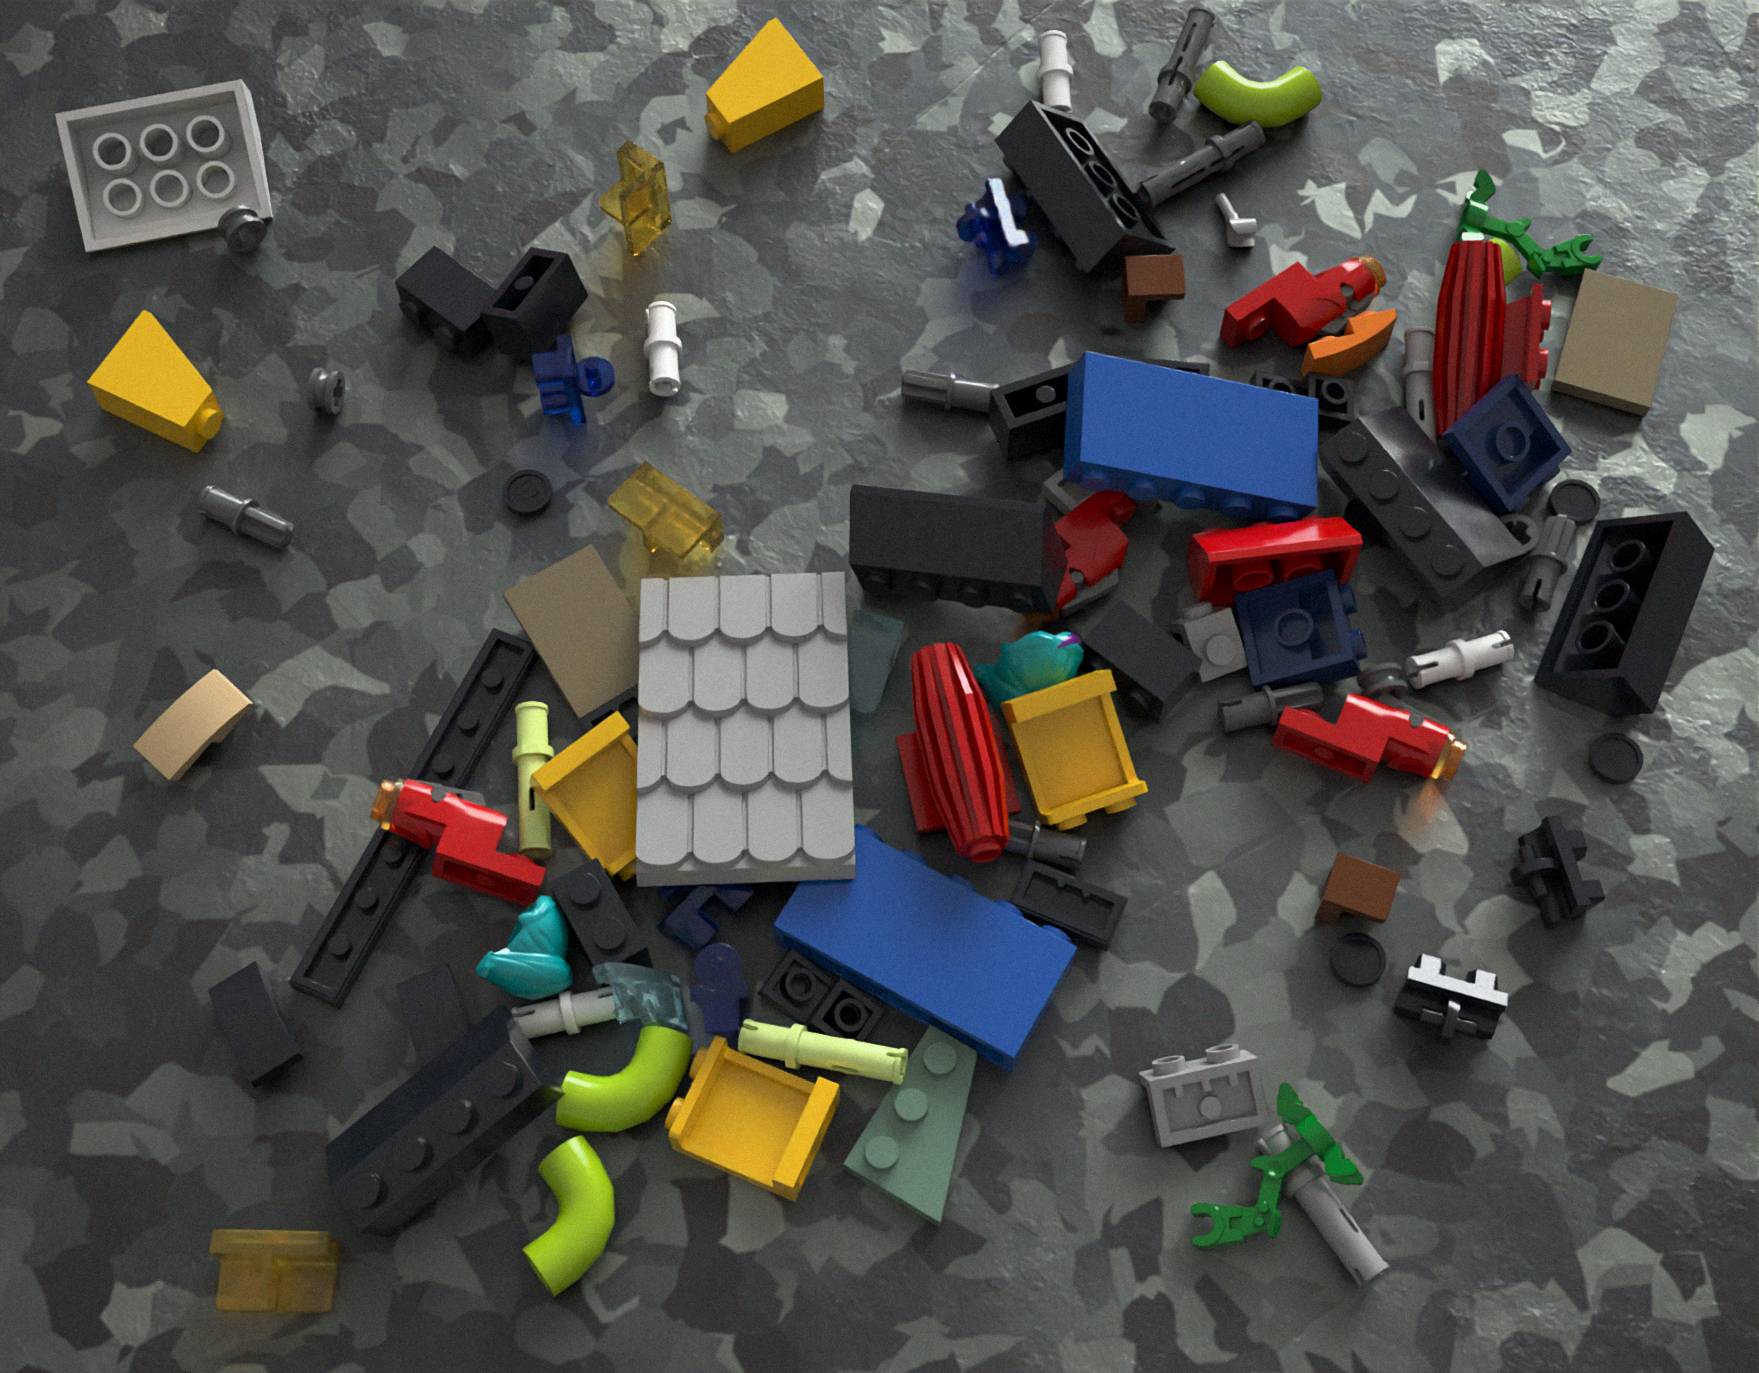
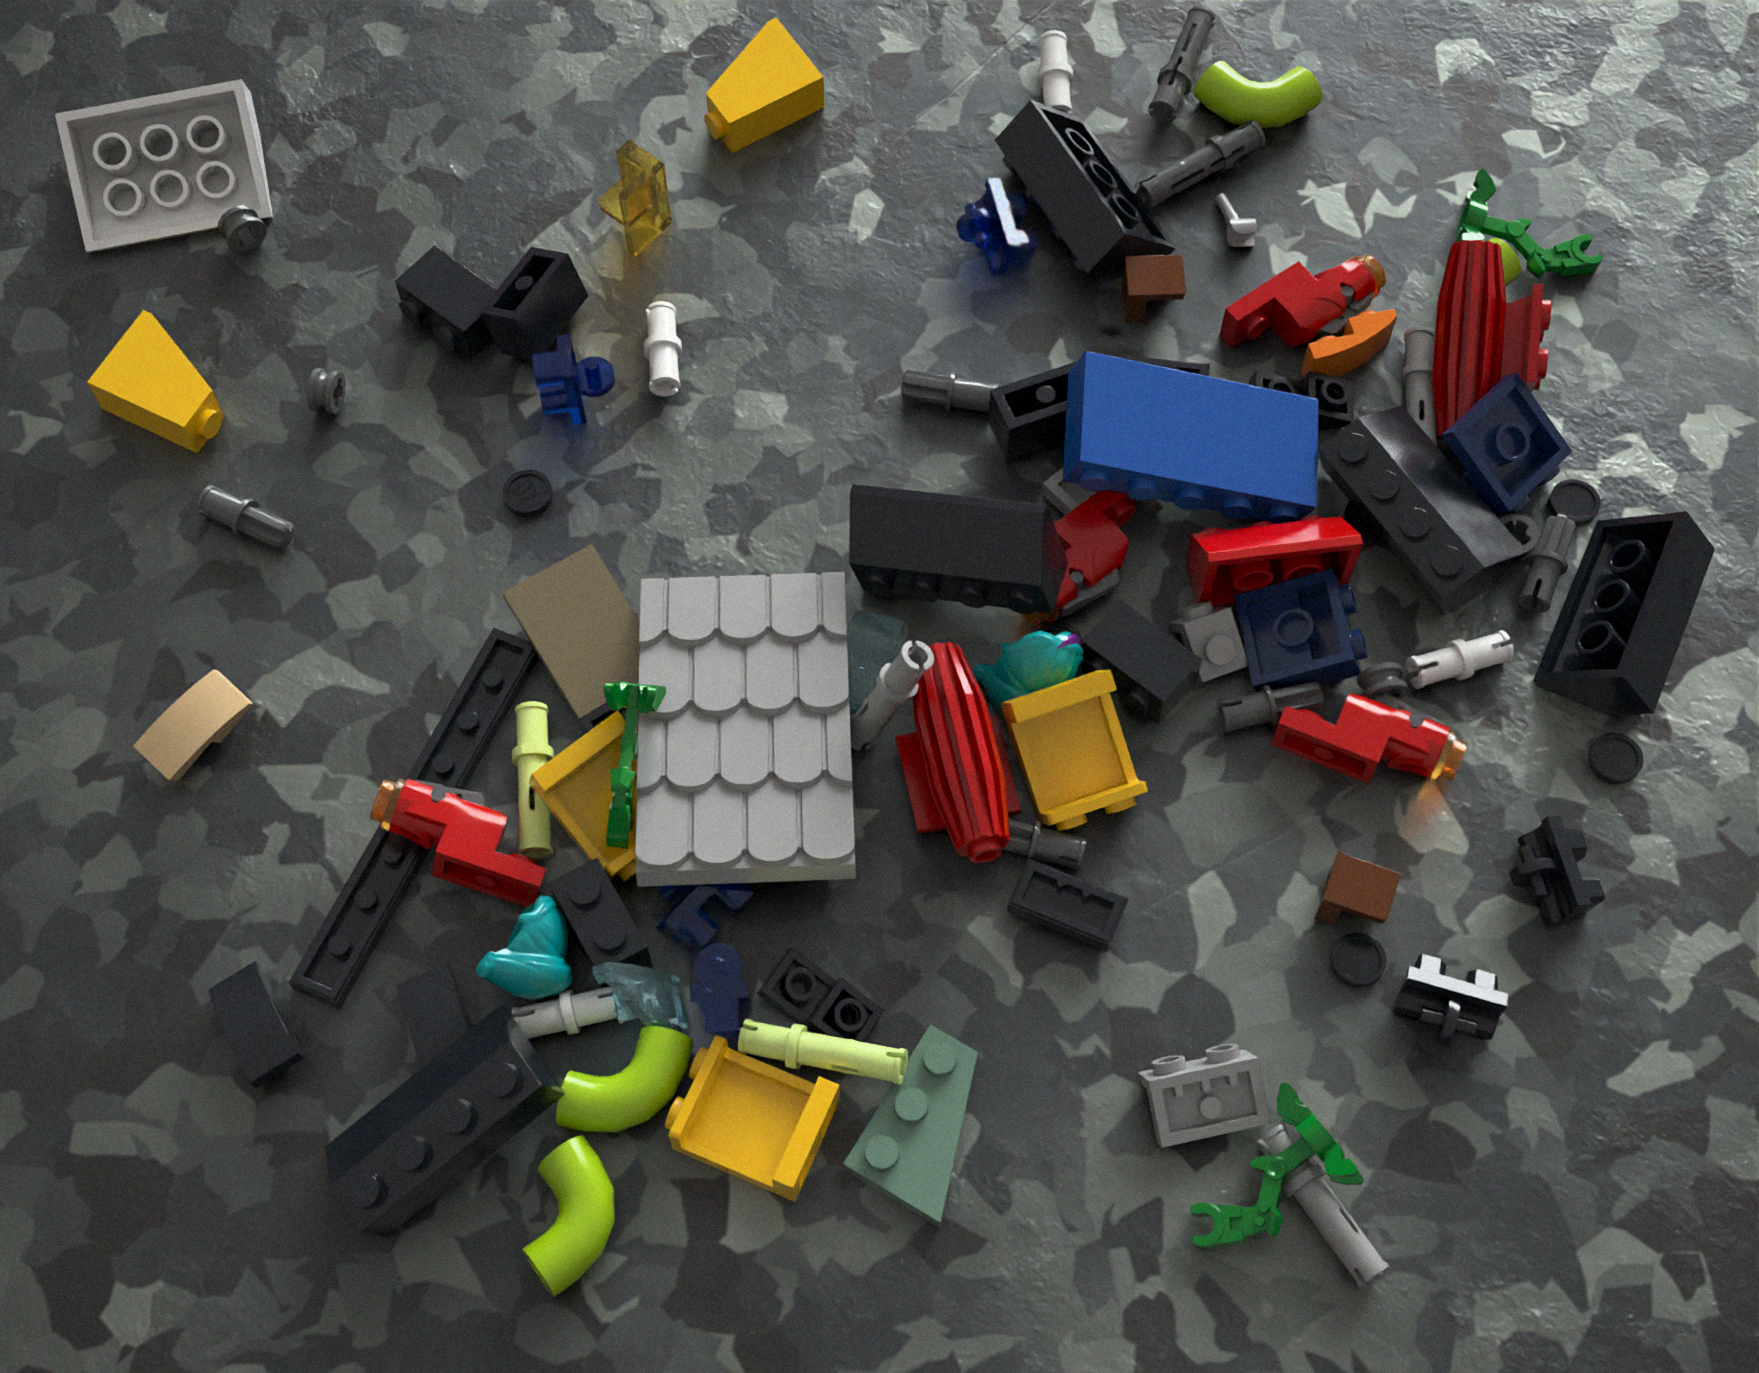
clear yellow panel [210,1229,341,1314] -> none
clear yellow panel [607,461,724,559] -> none
blue brick [773,824,1078,1074] -> none
dark tan tile [1550,268,1679,416] -> none
none -> green piece [603,681,666,849]
none -> light grey pin [850,640,934,751]

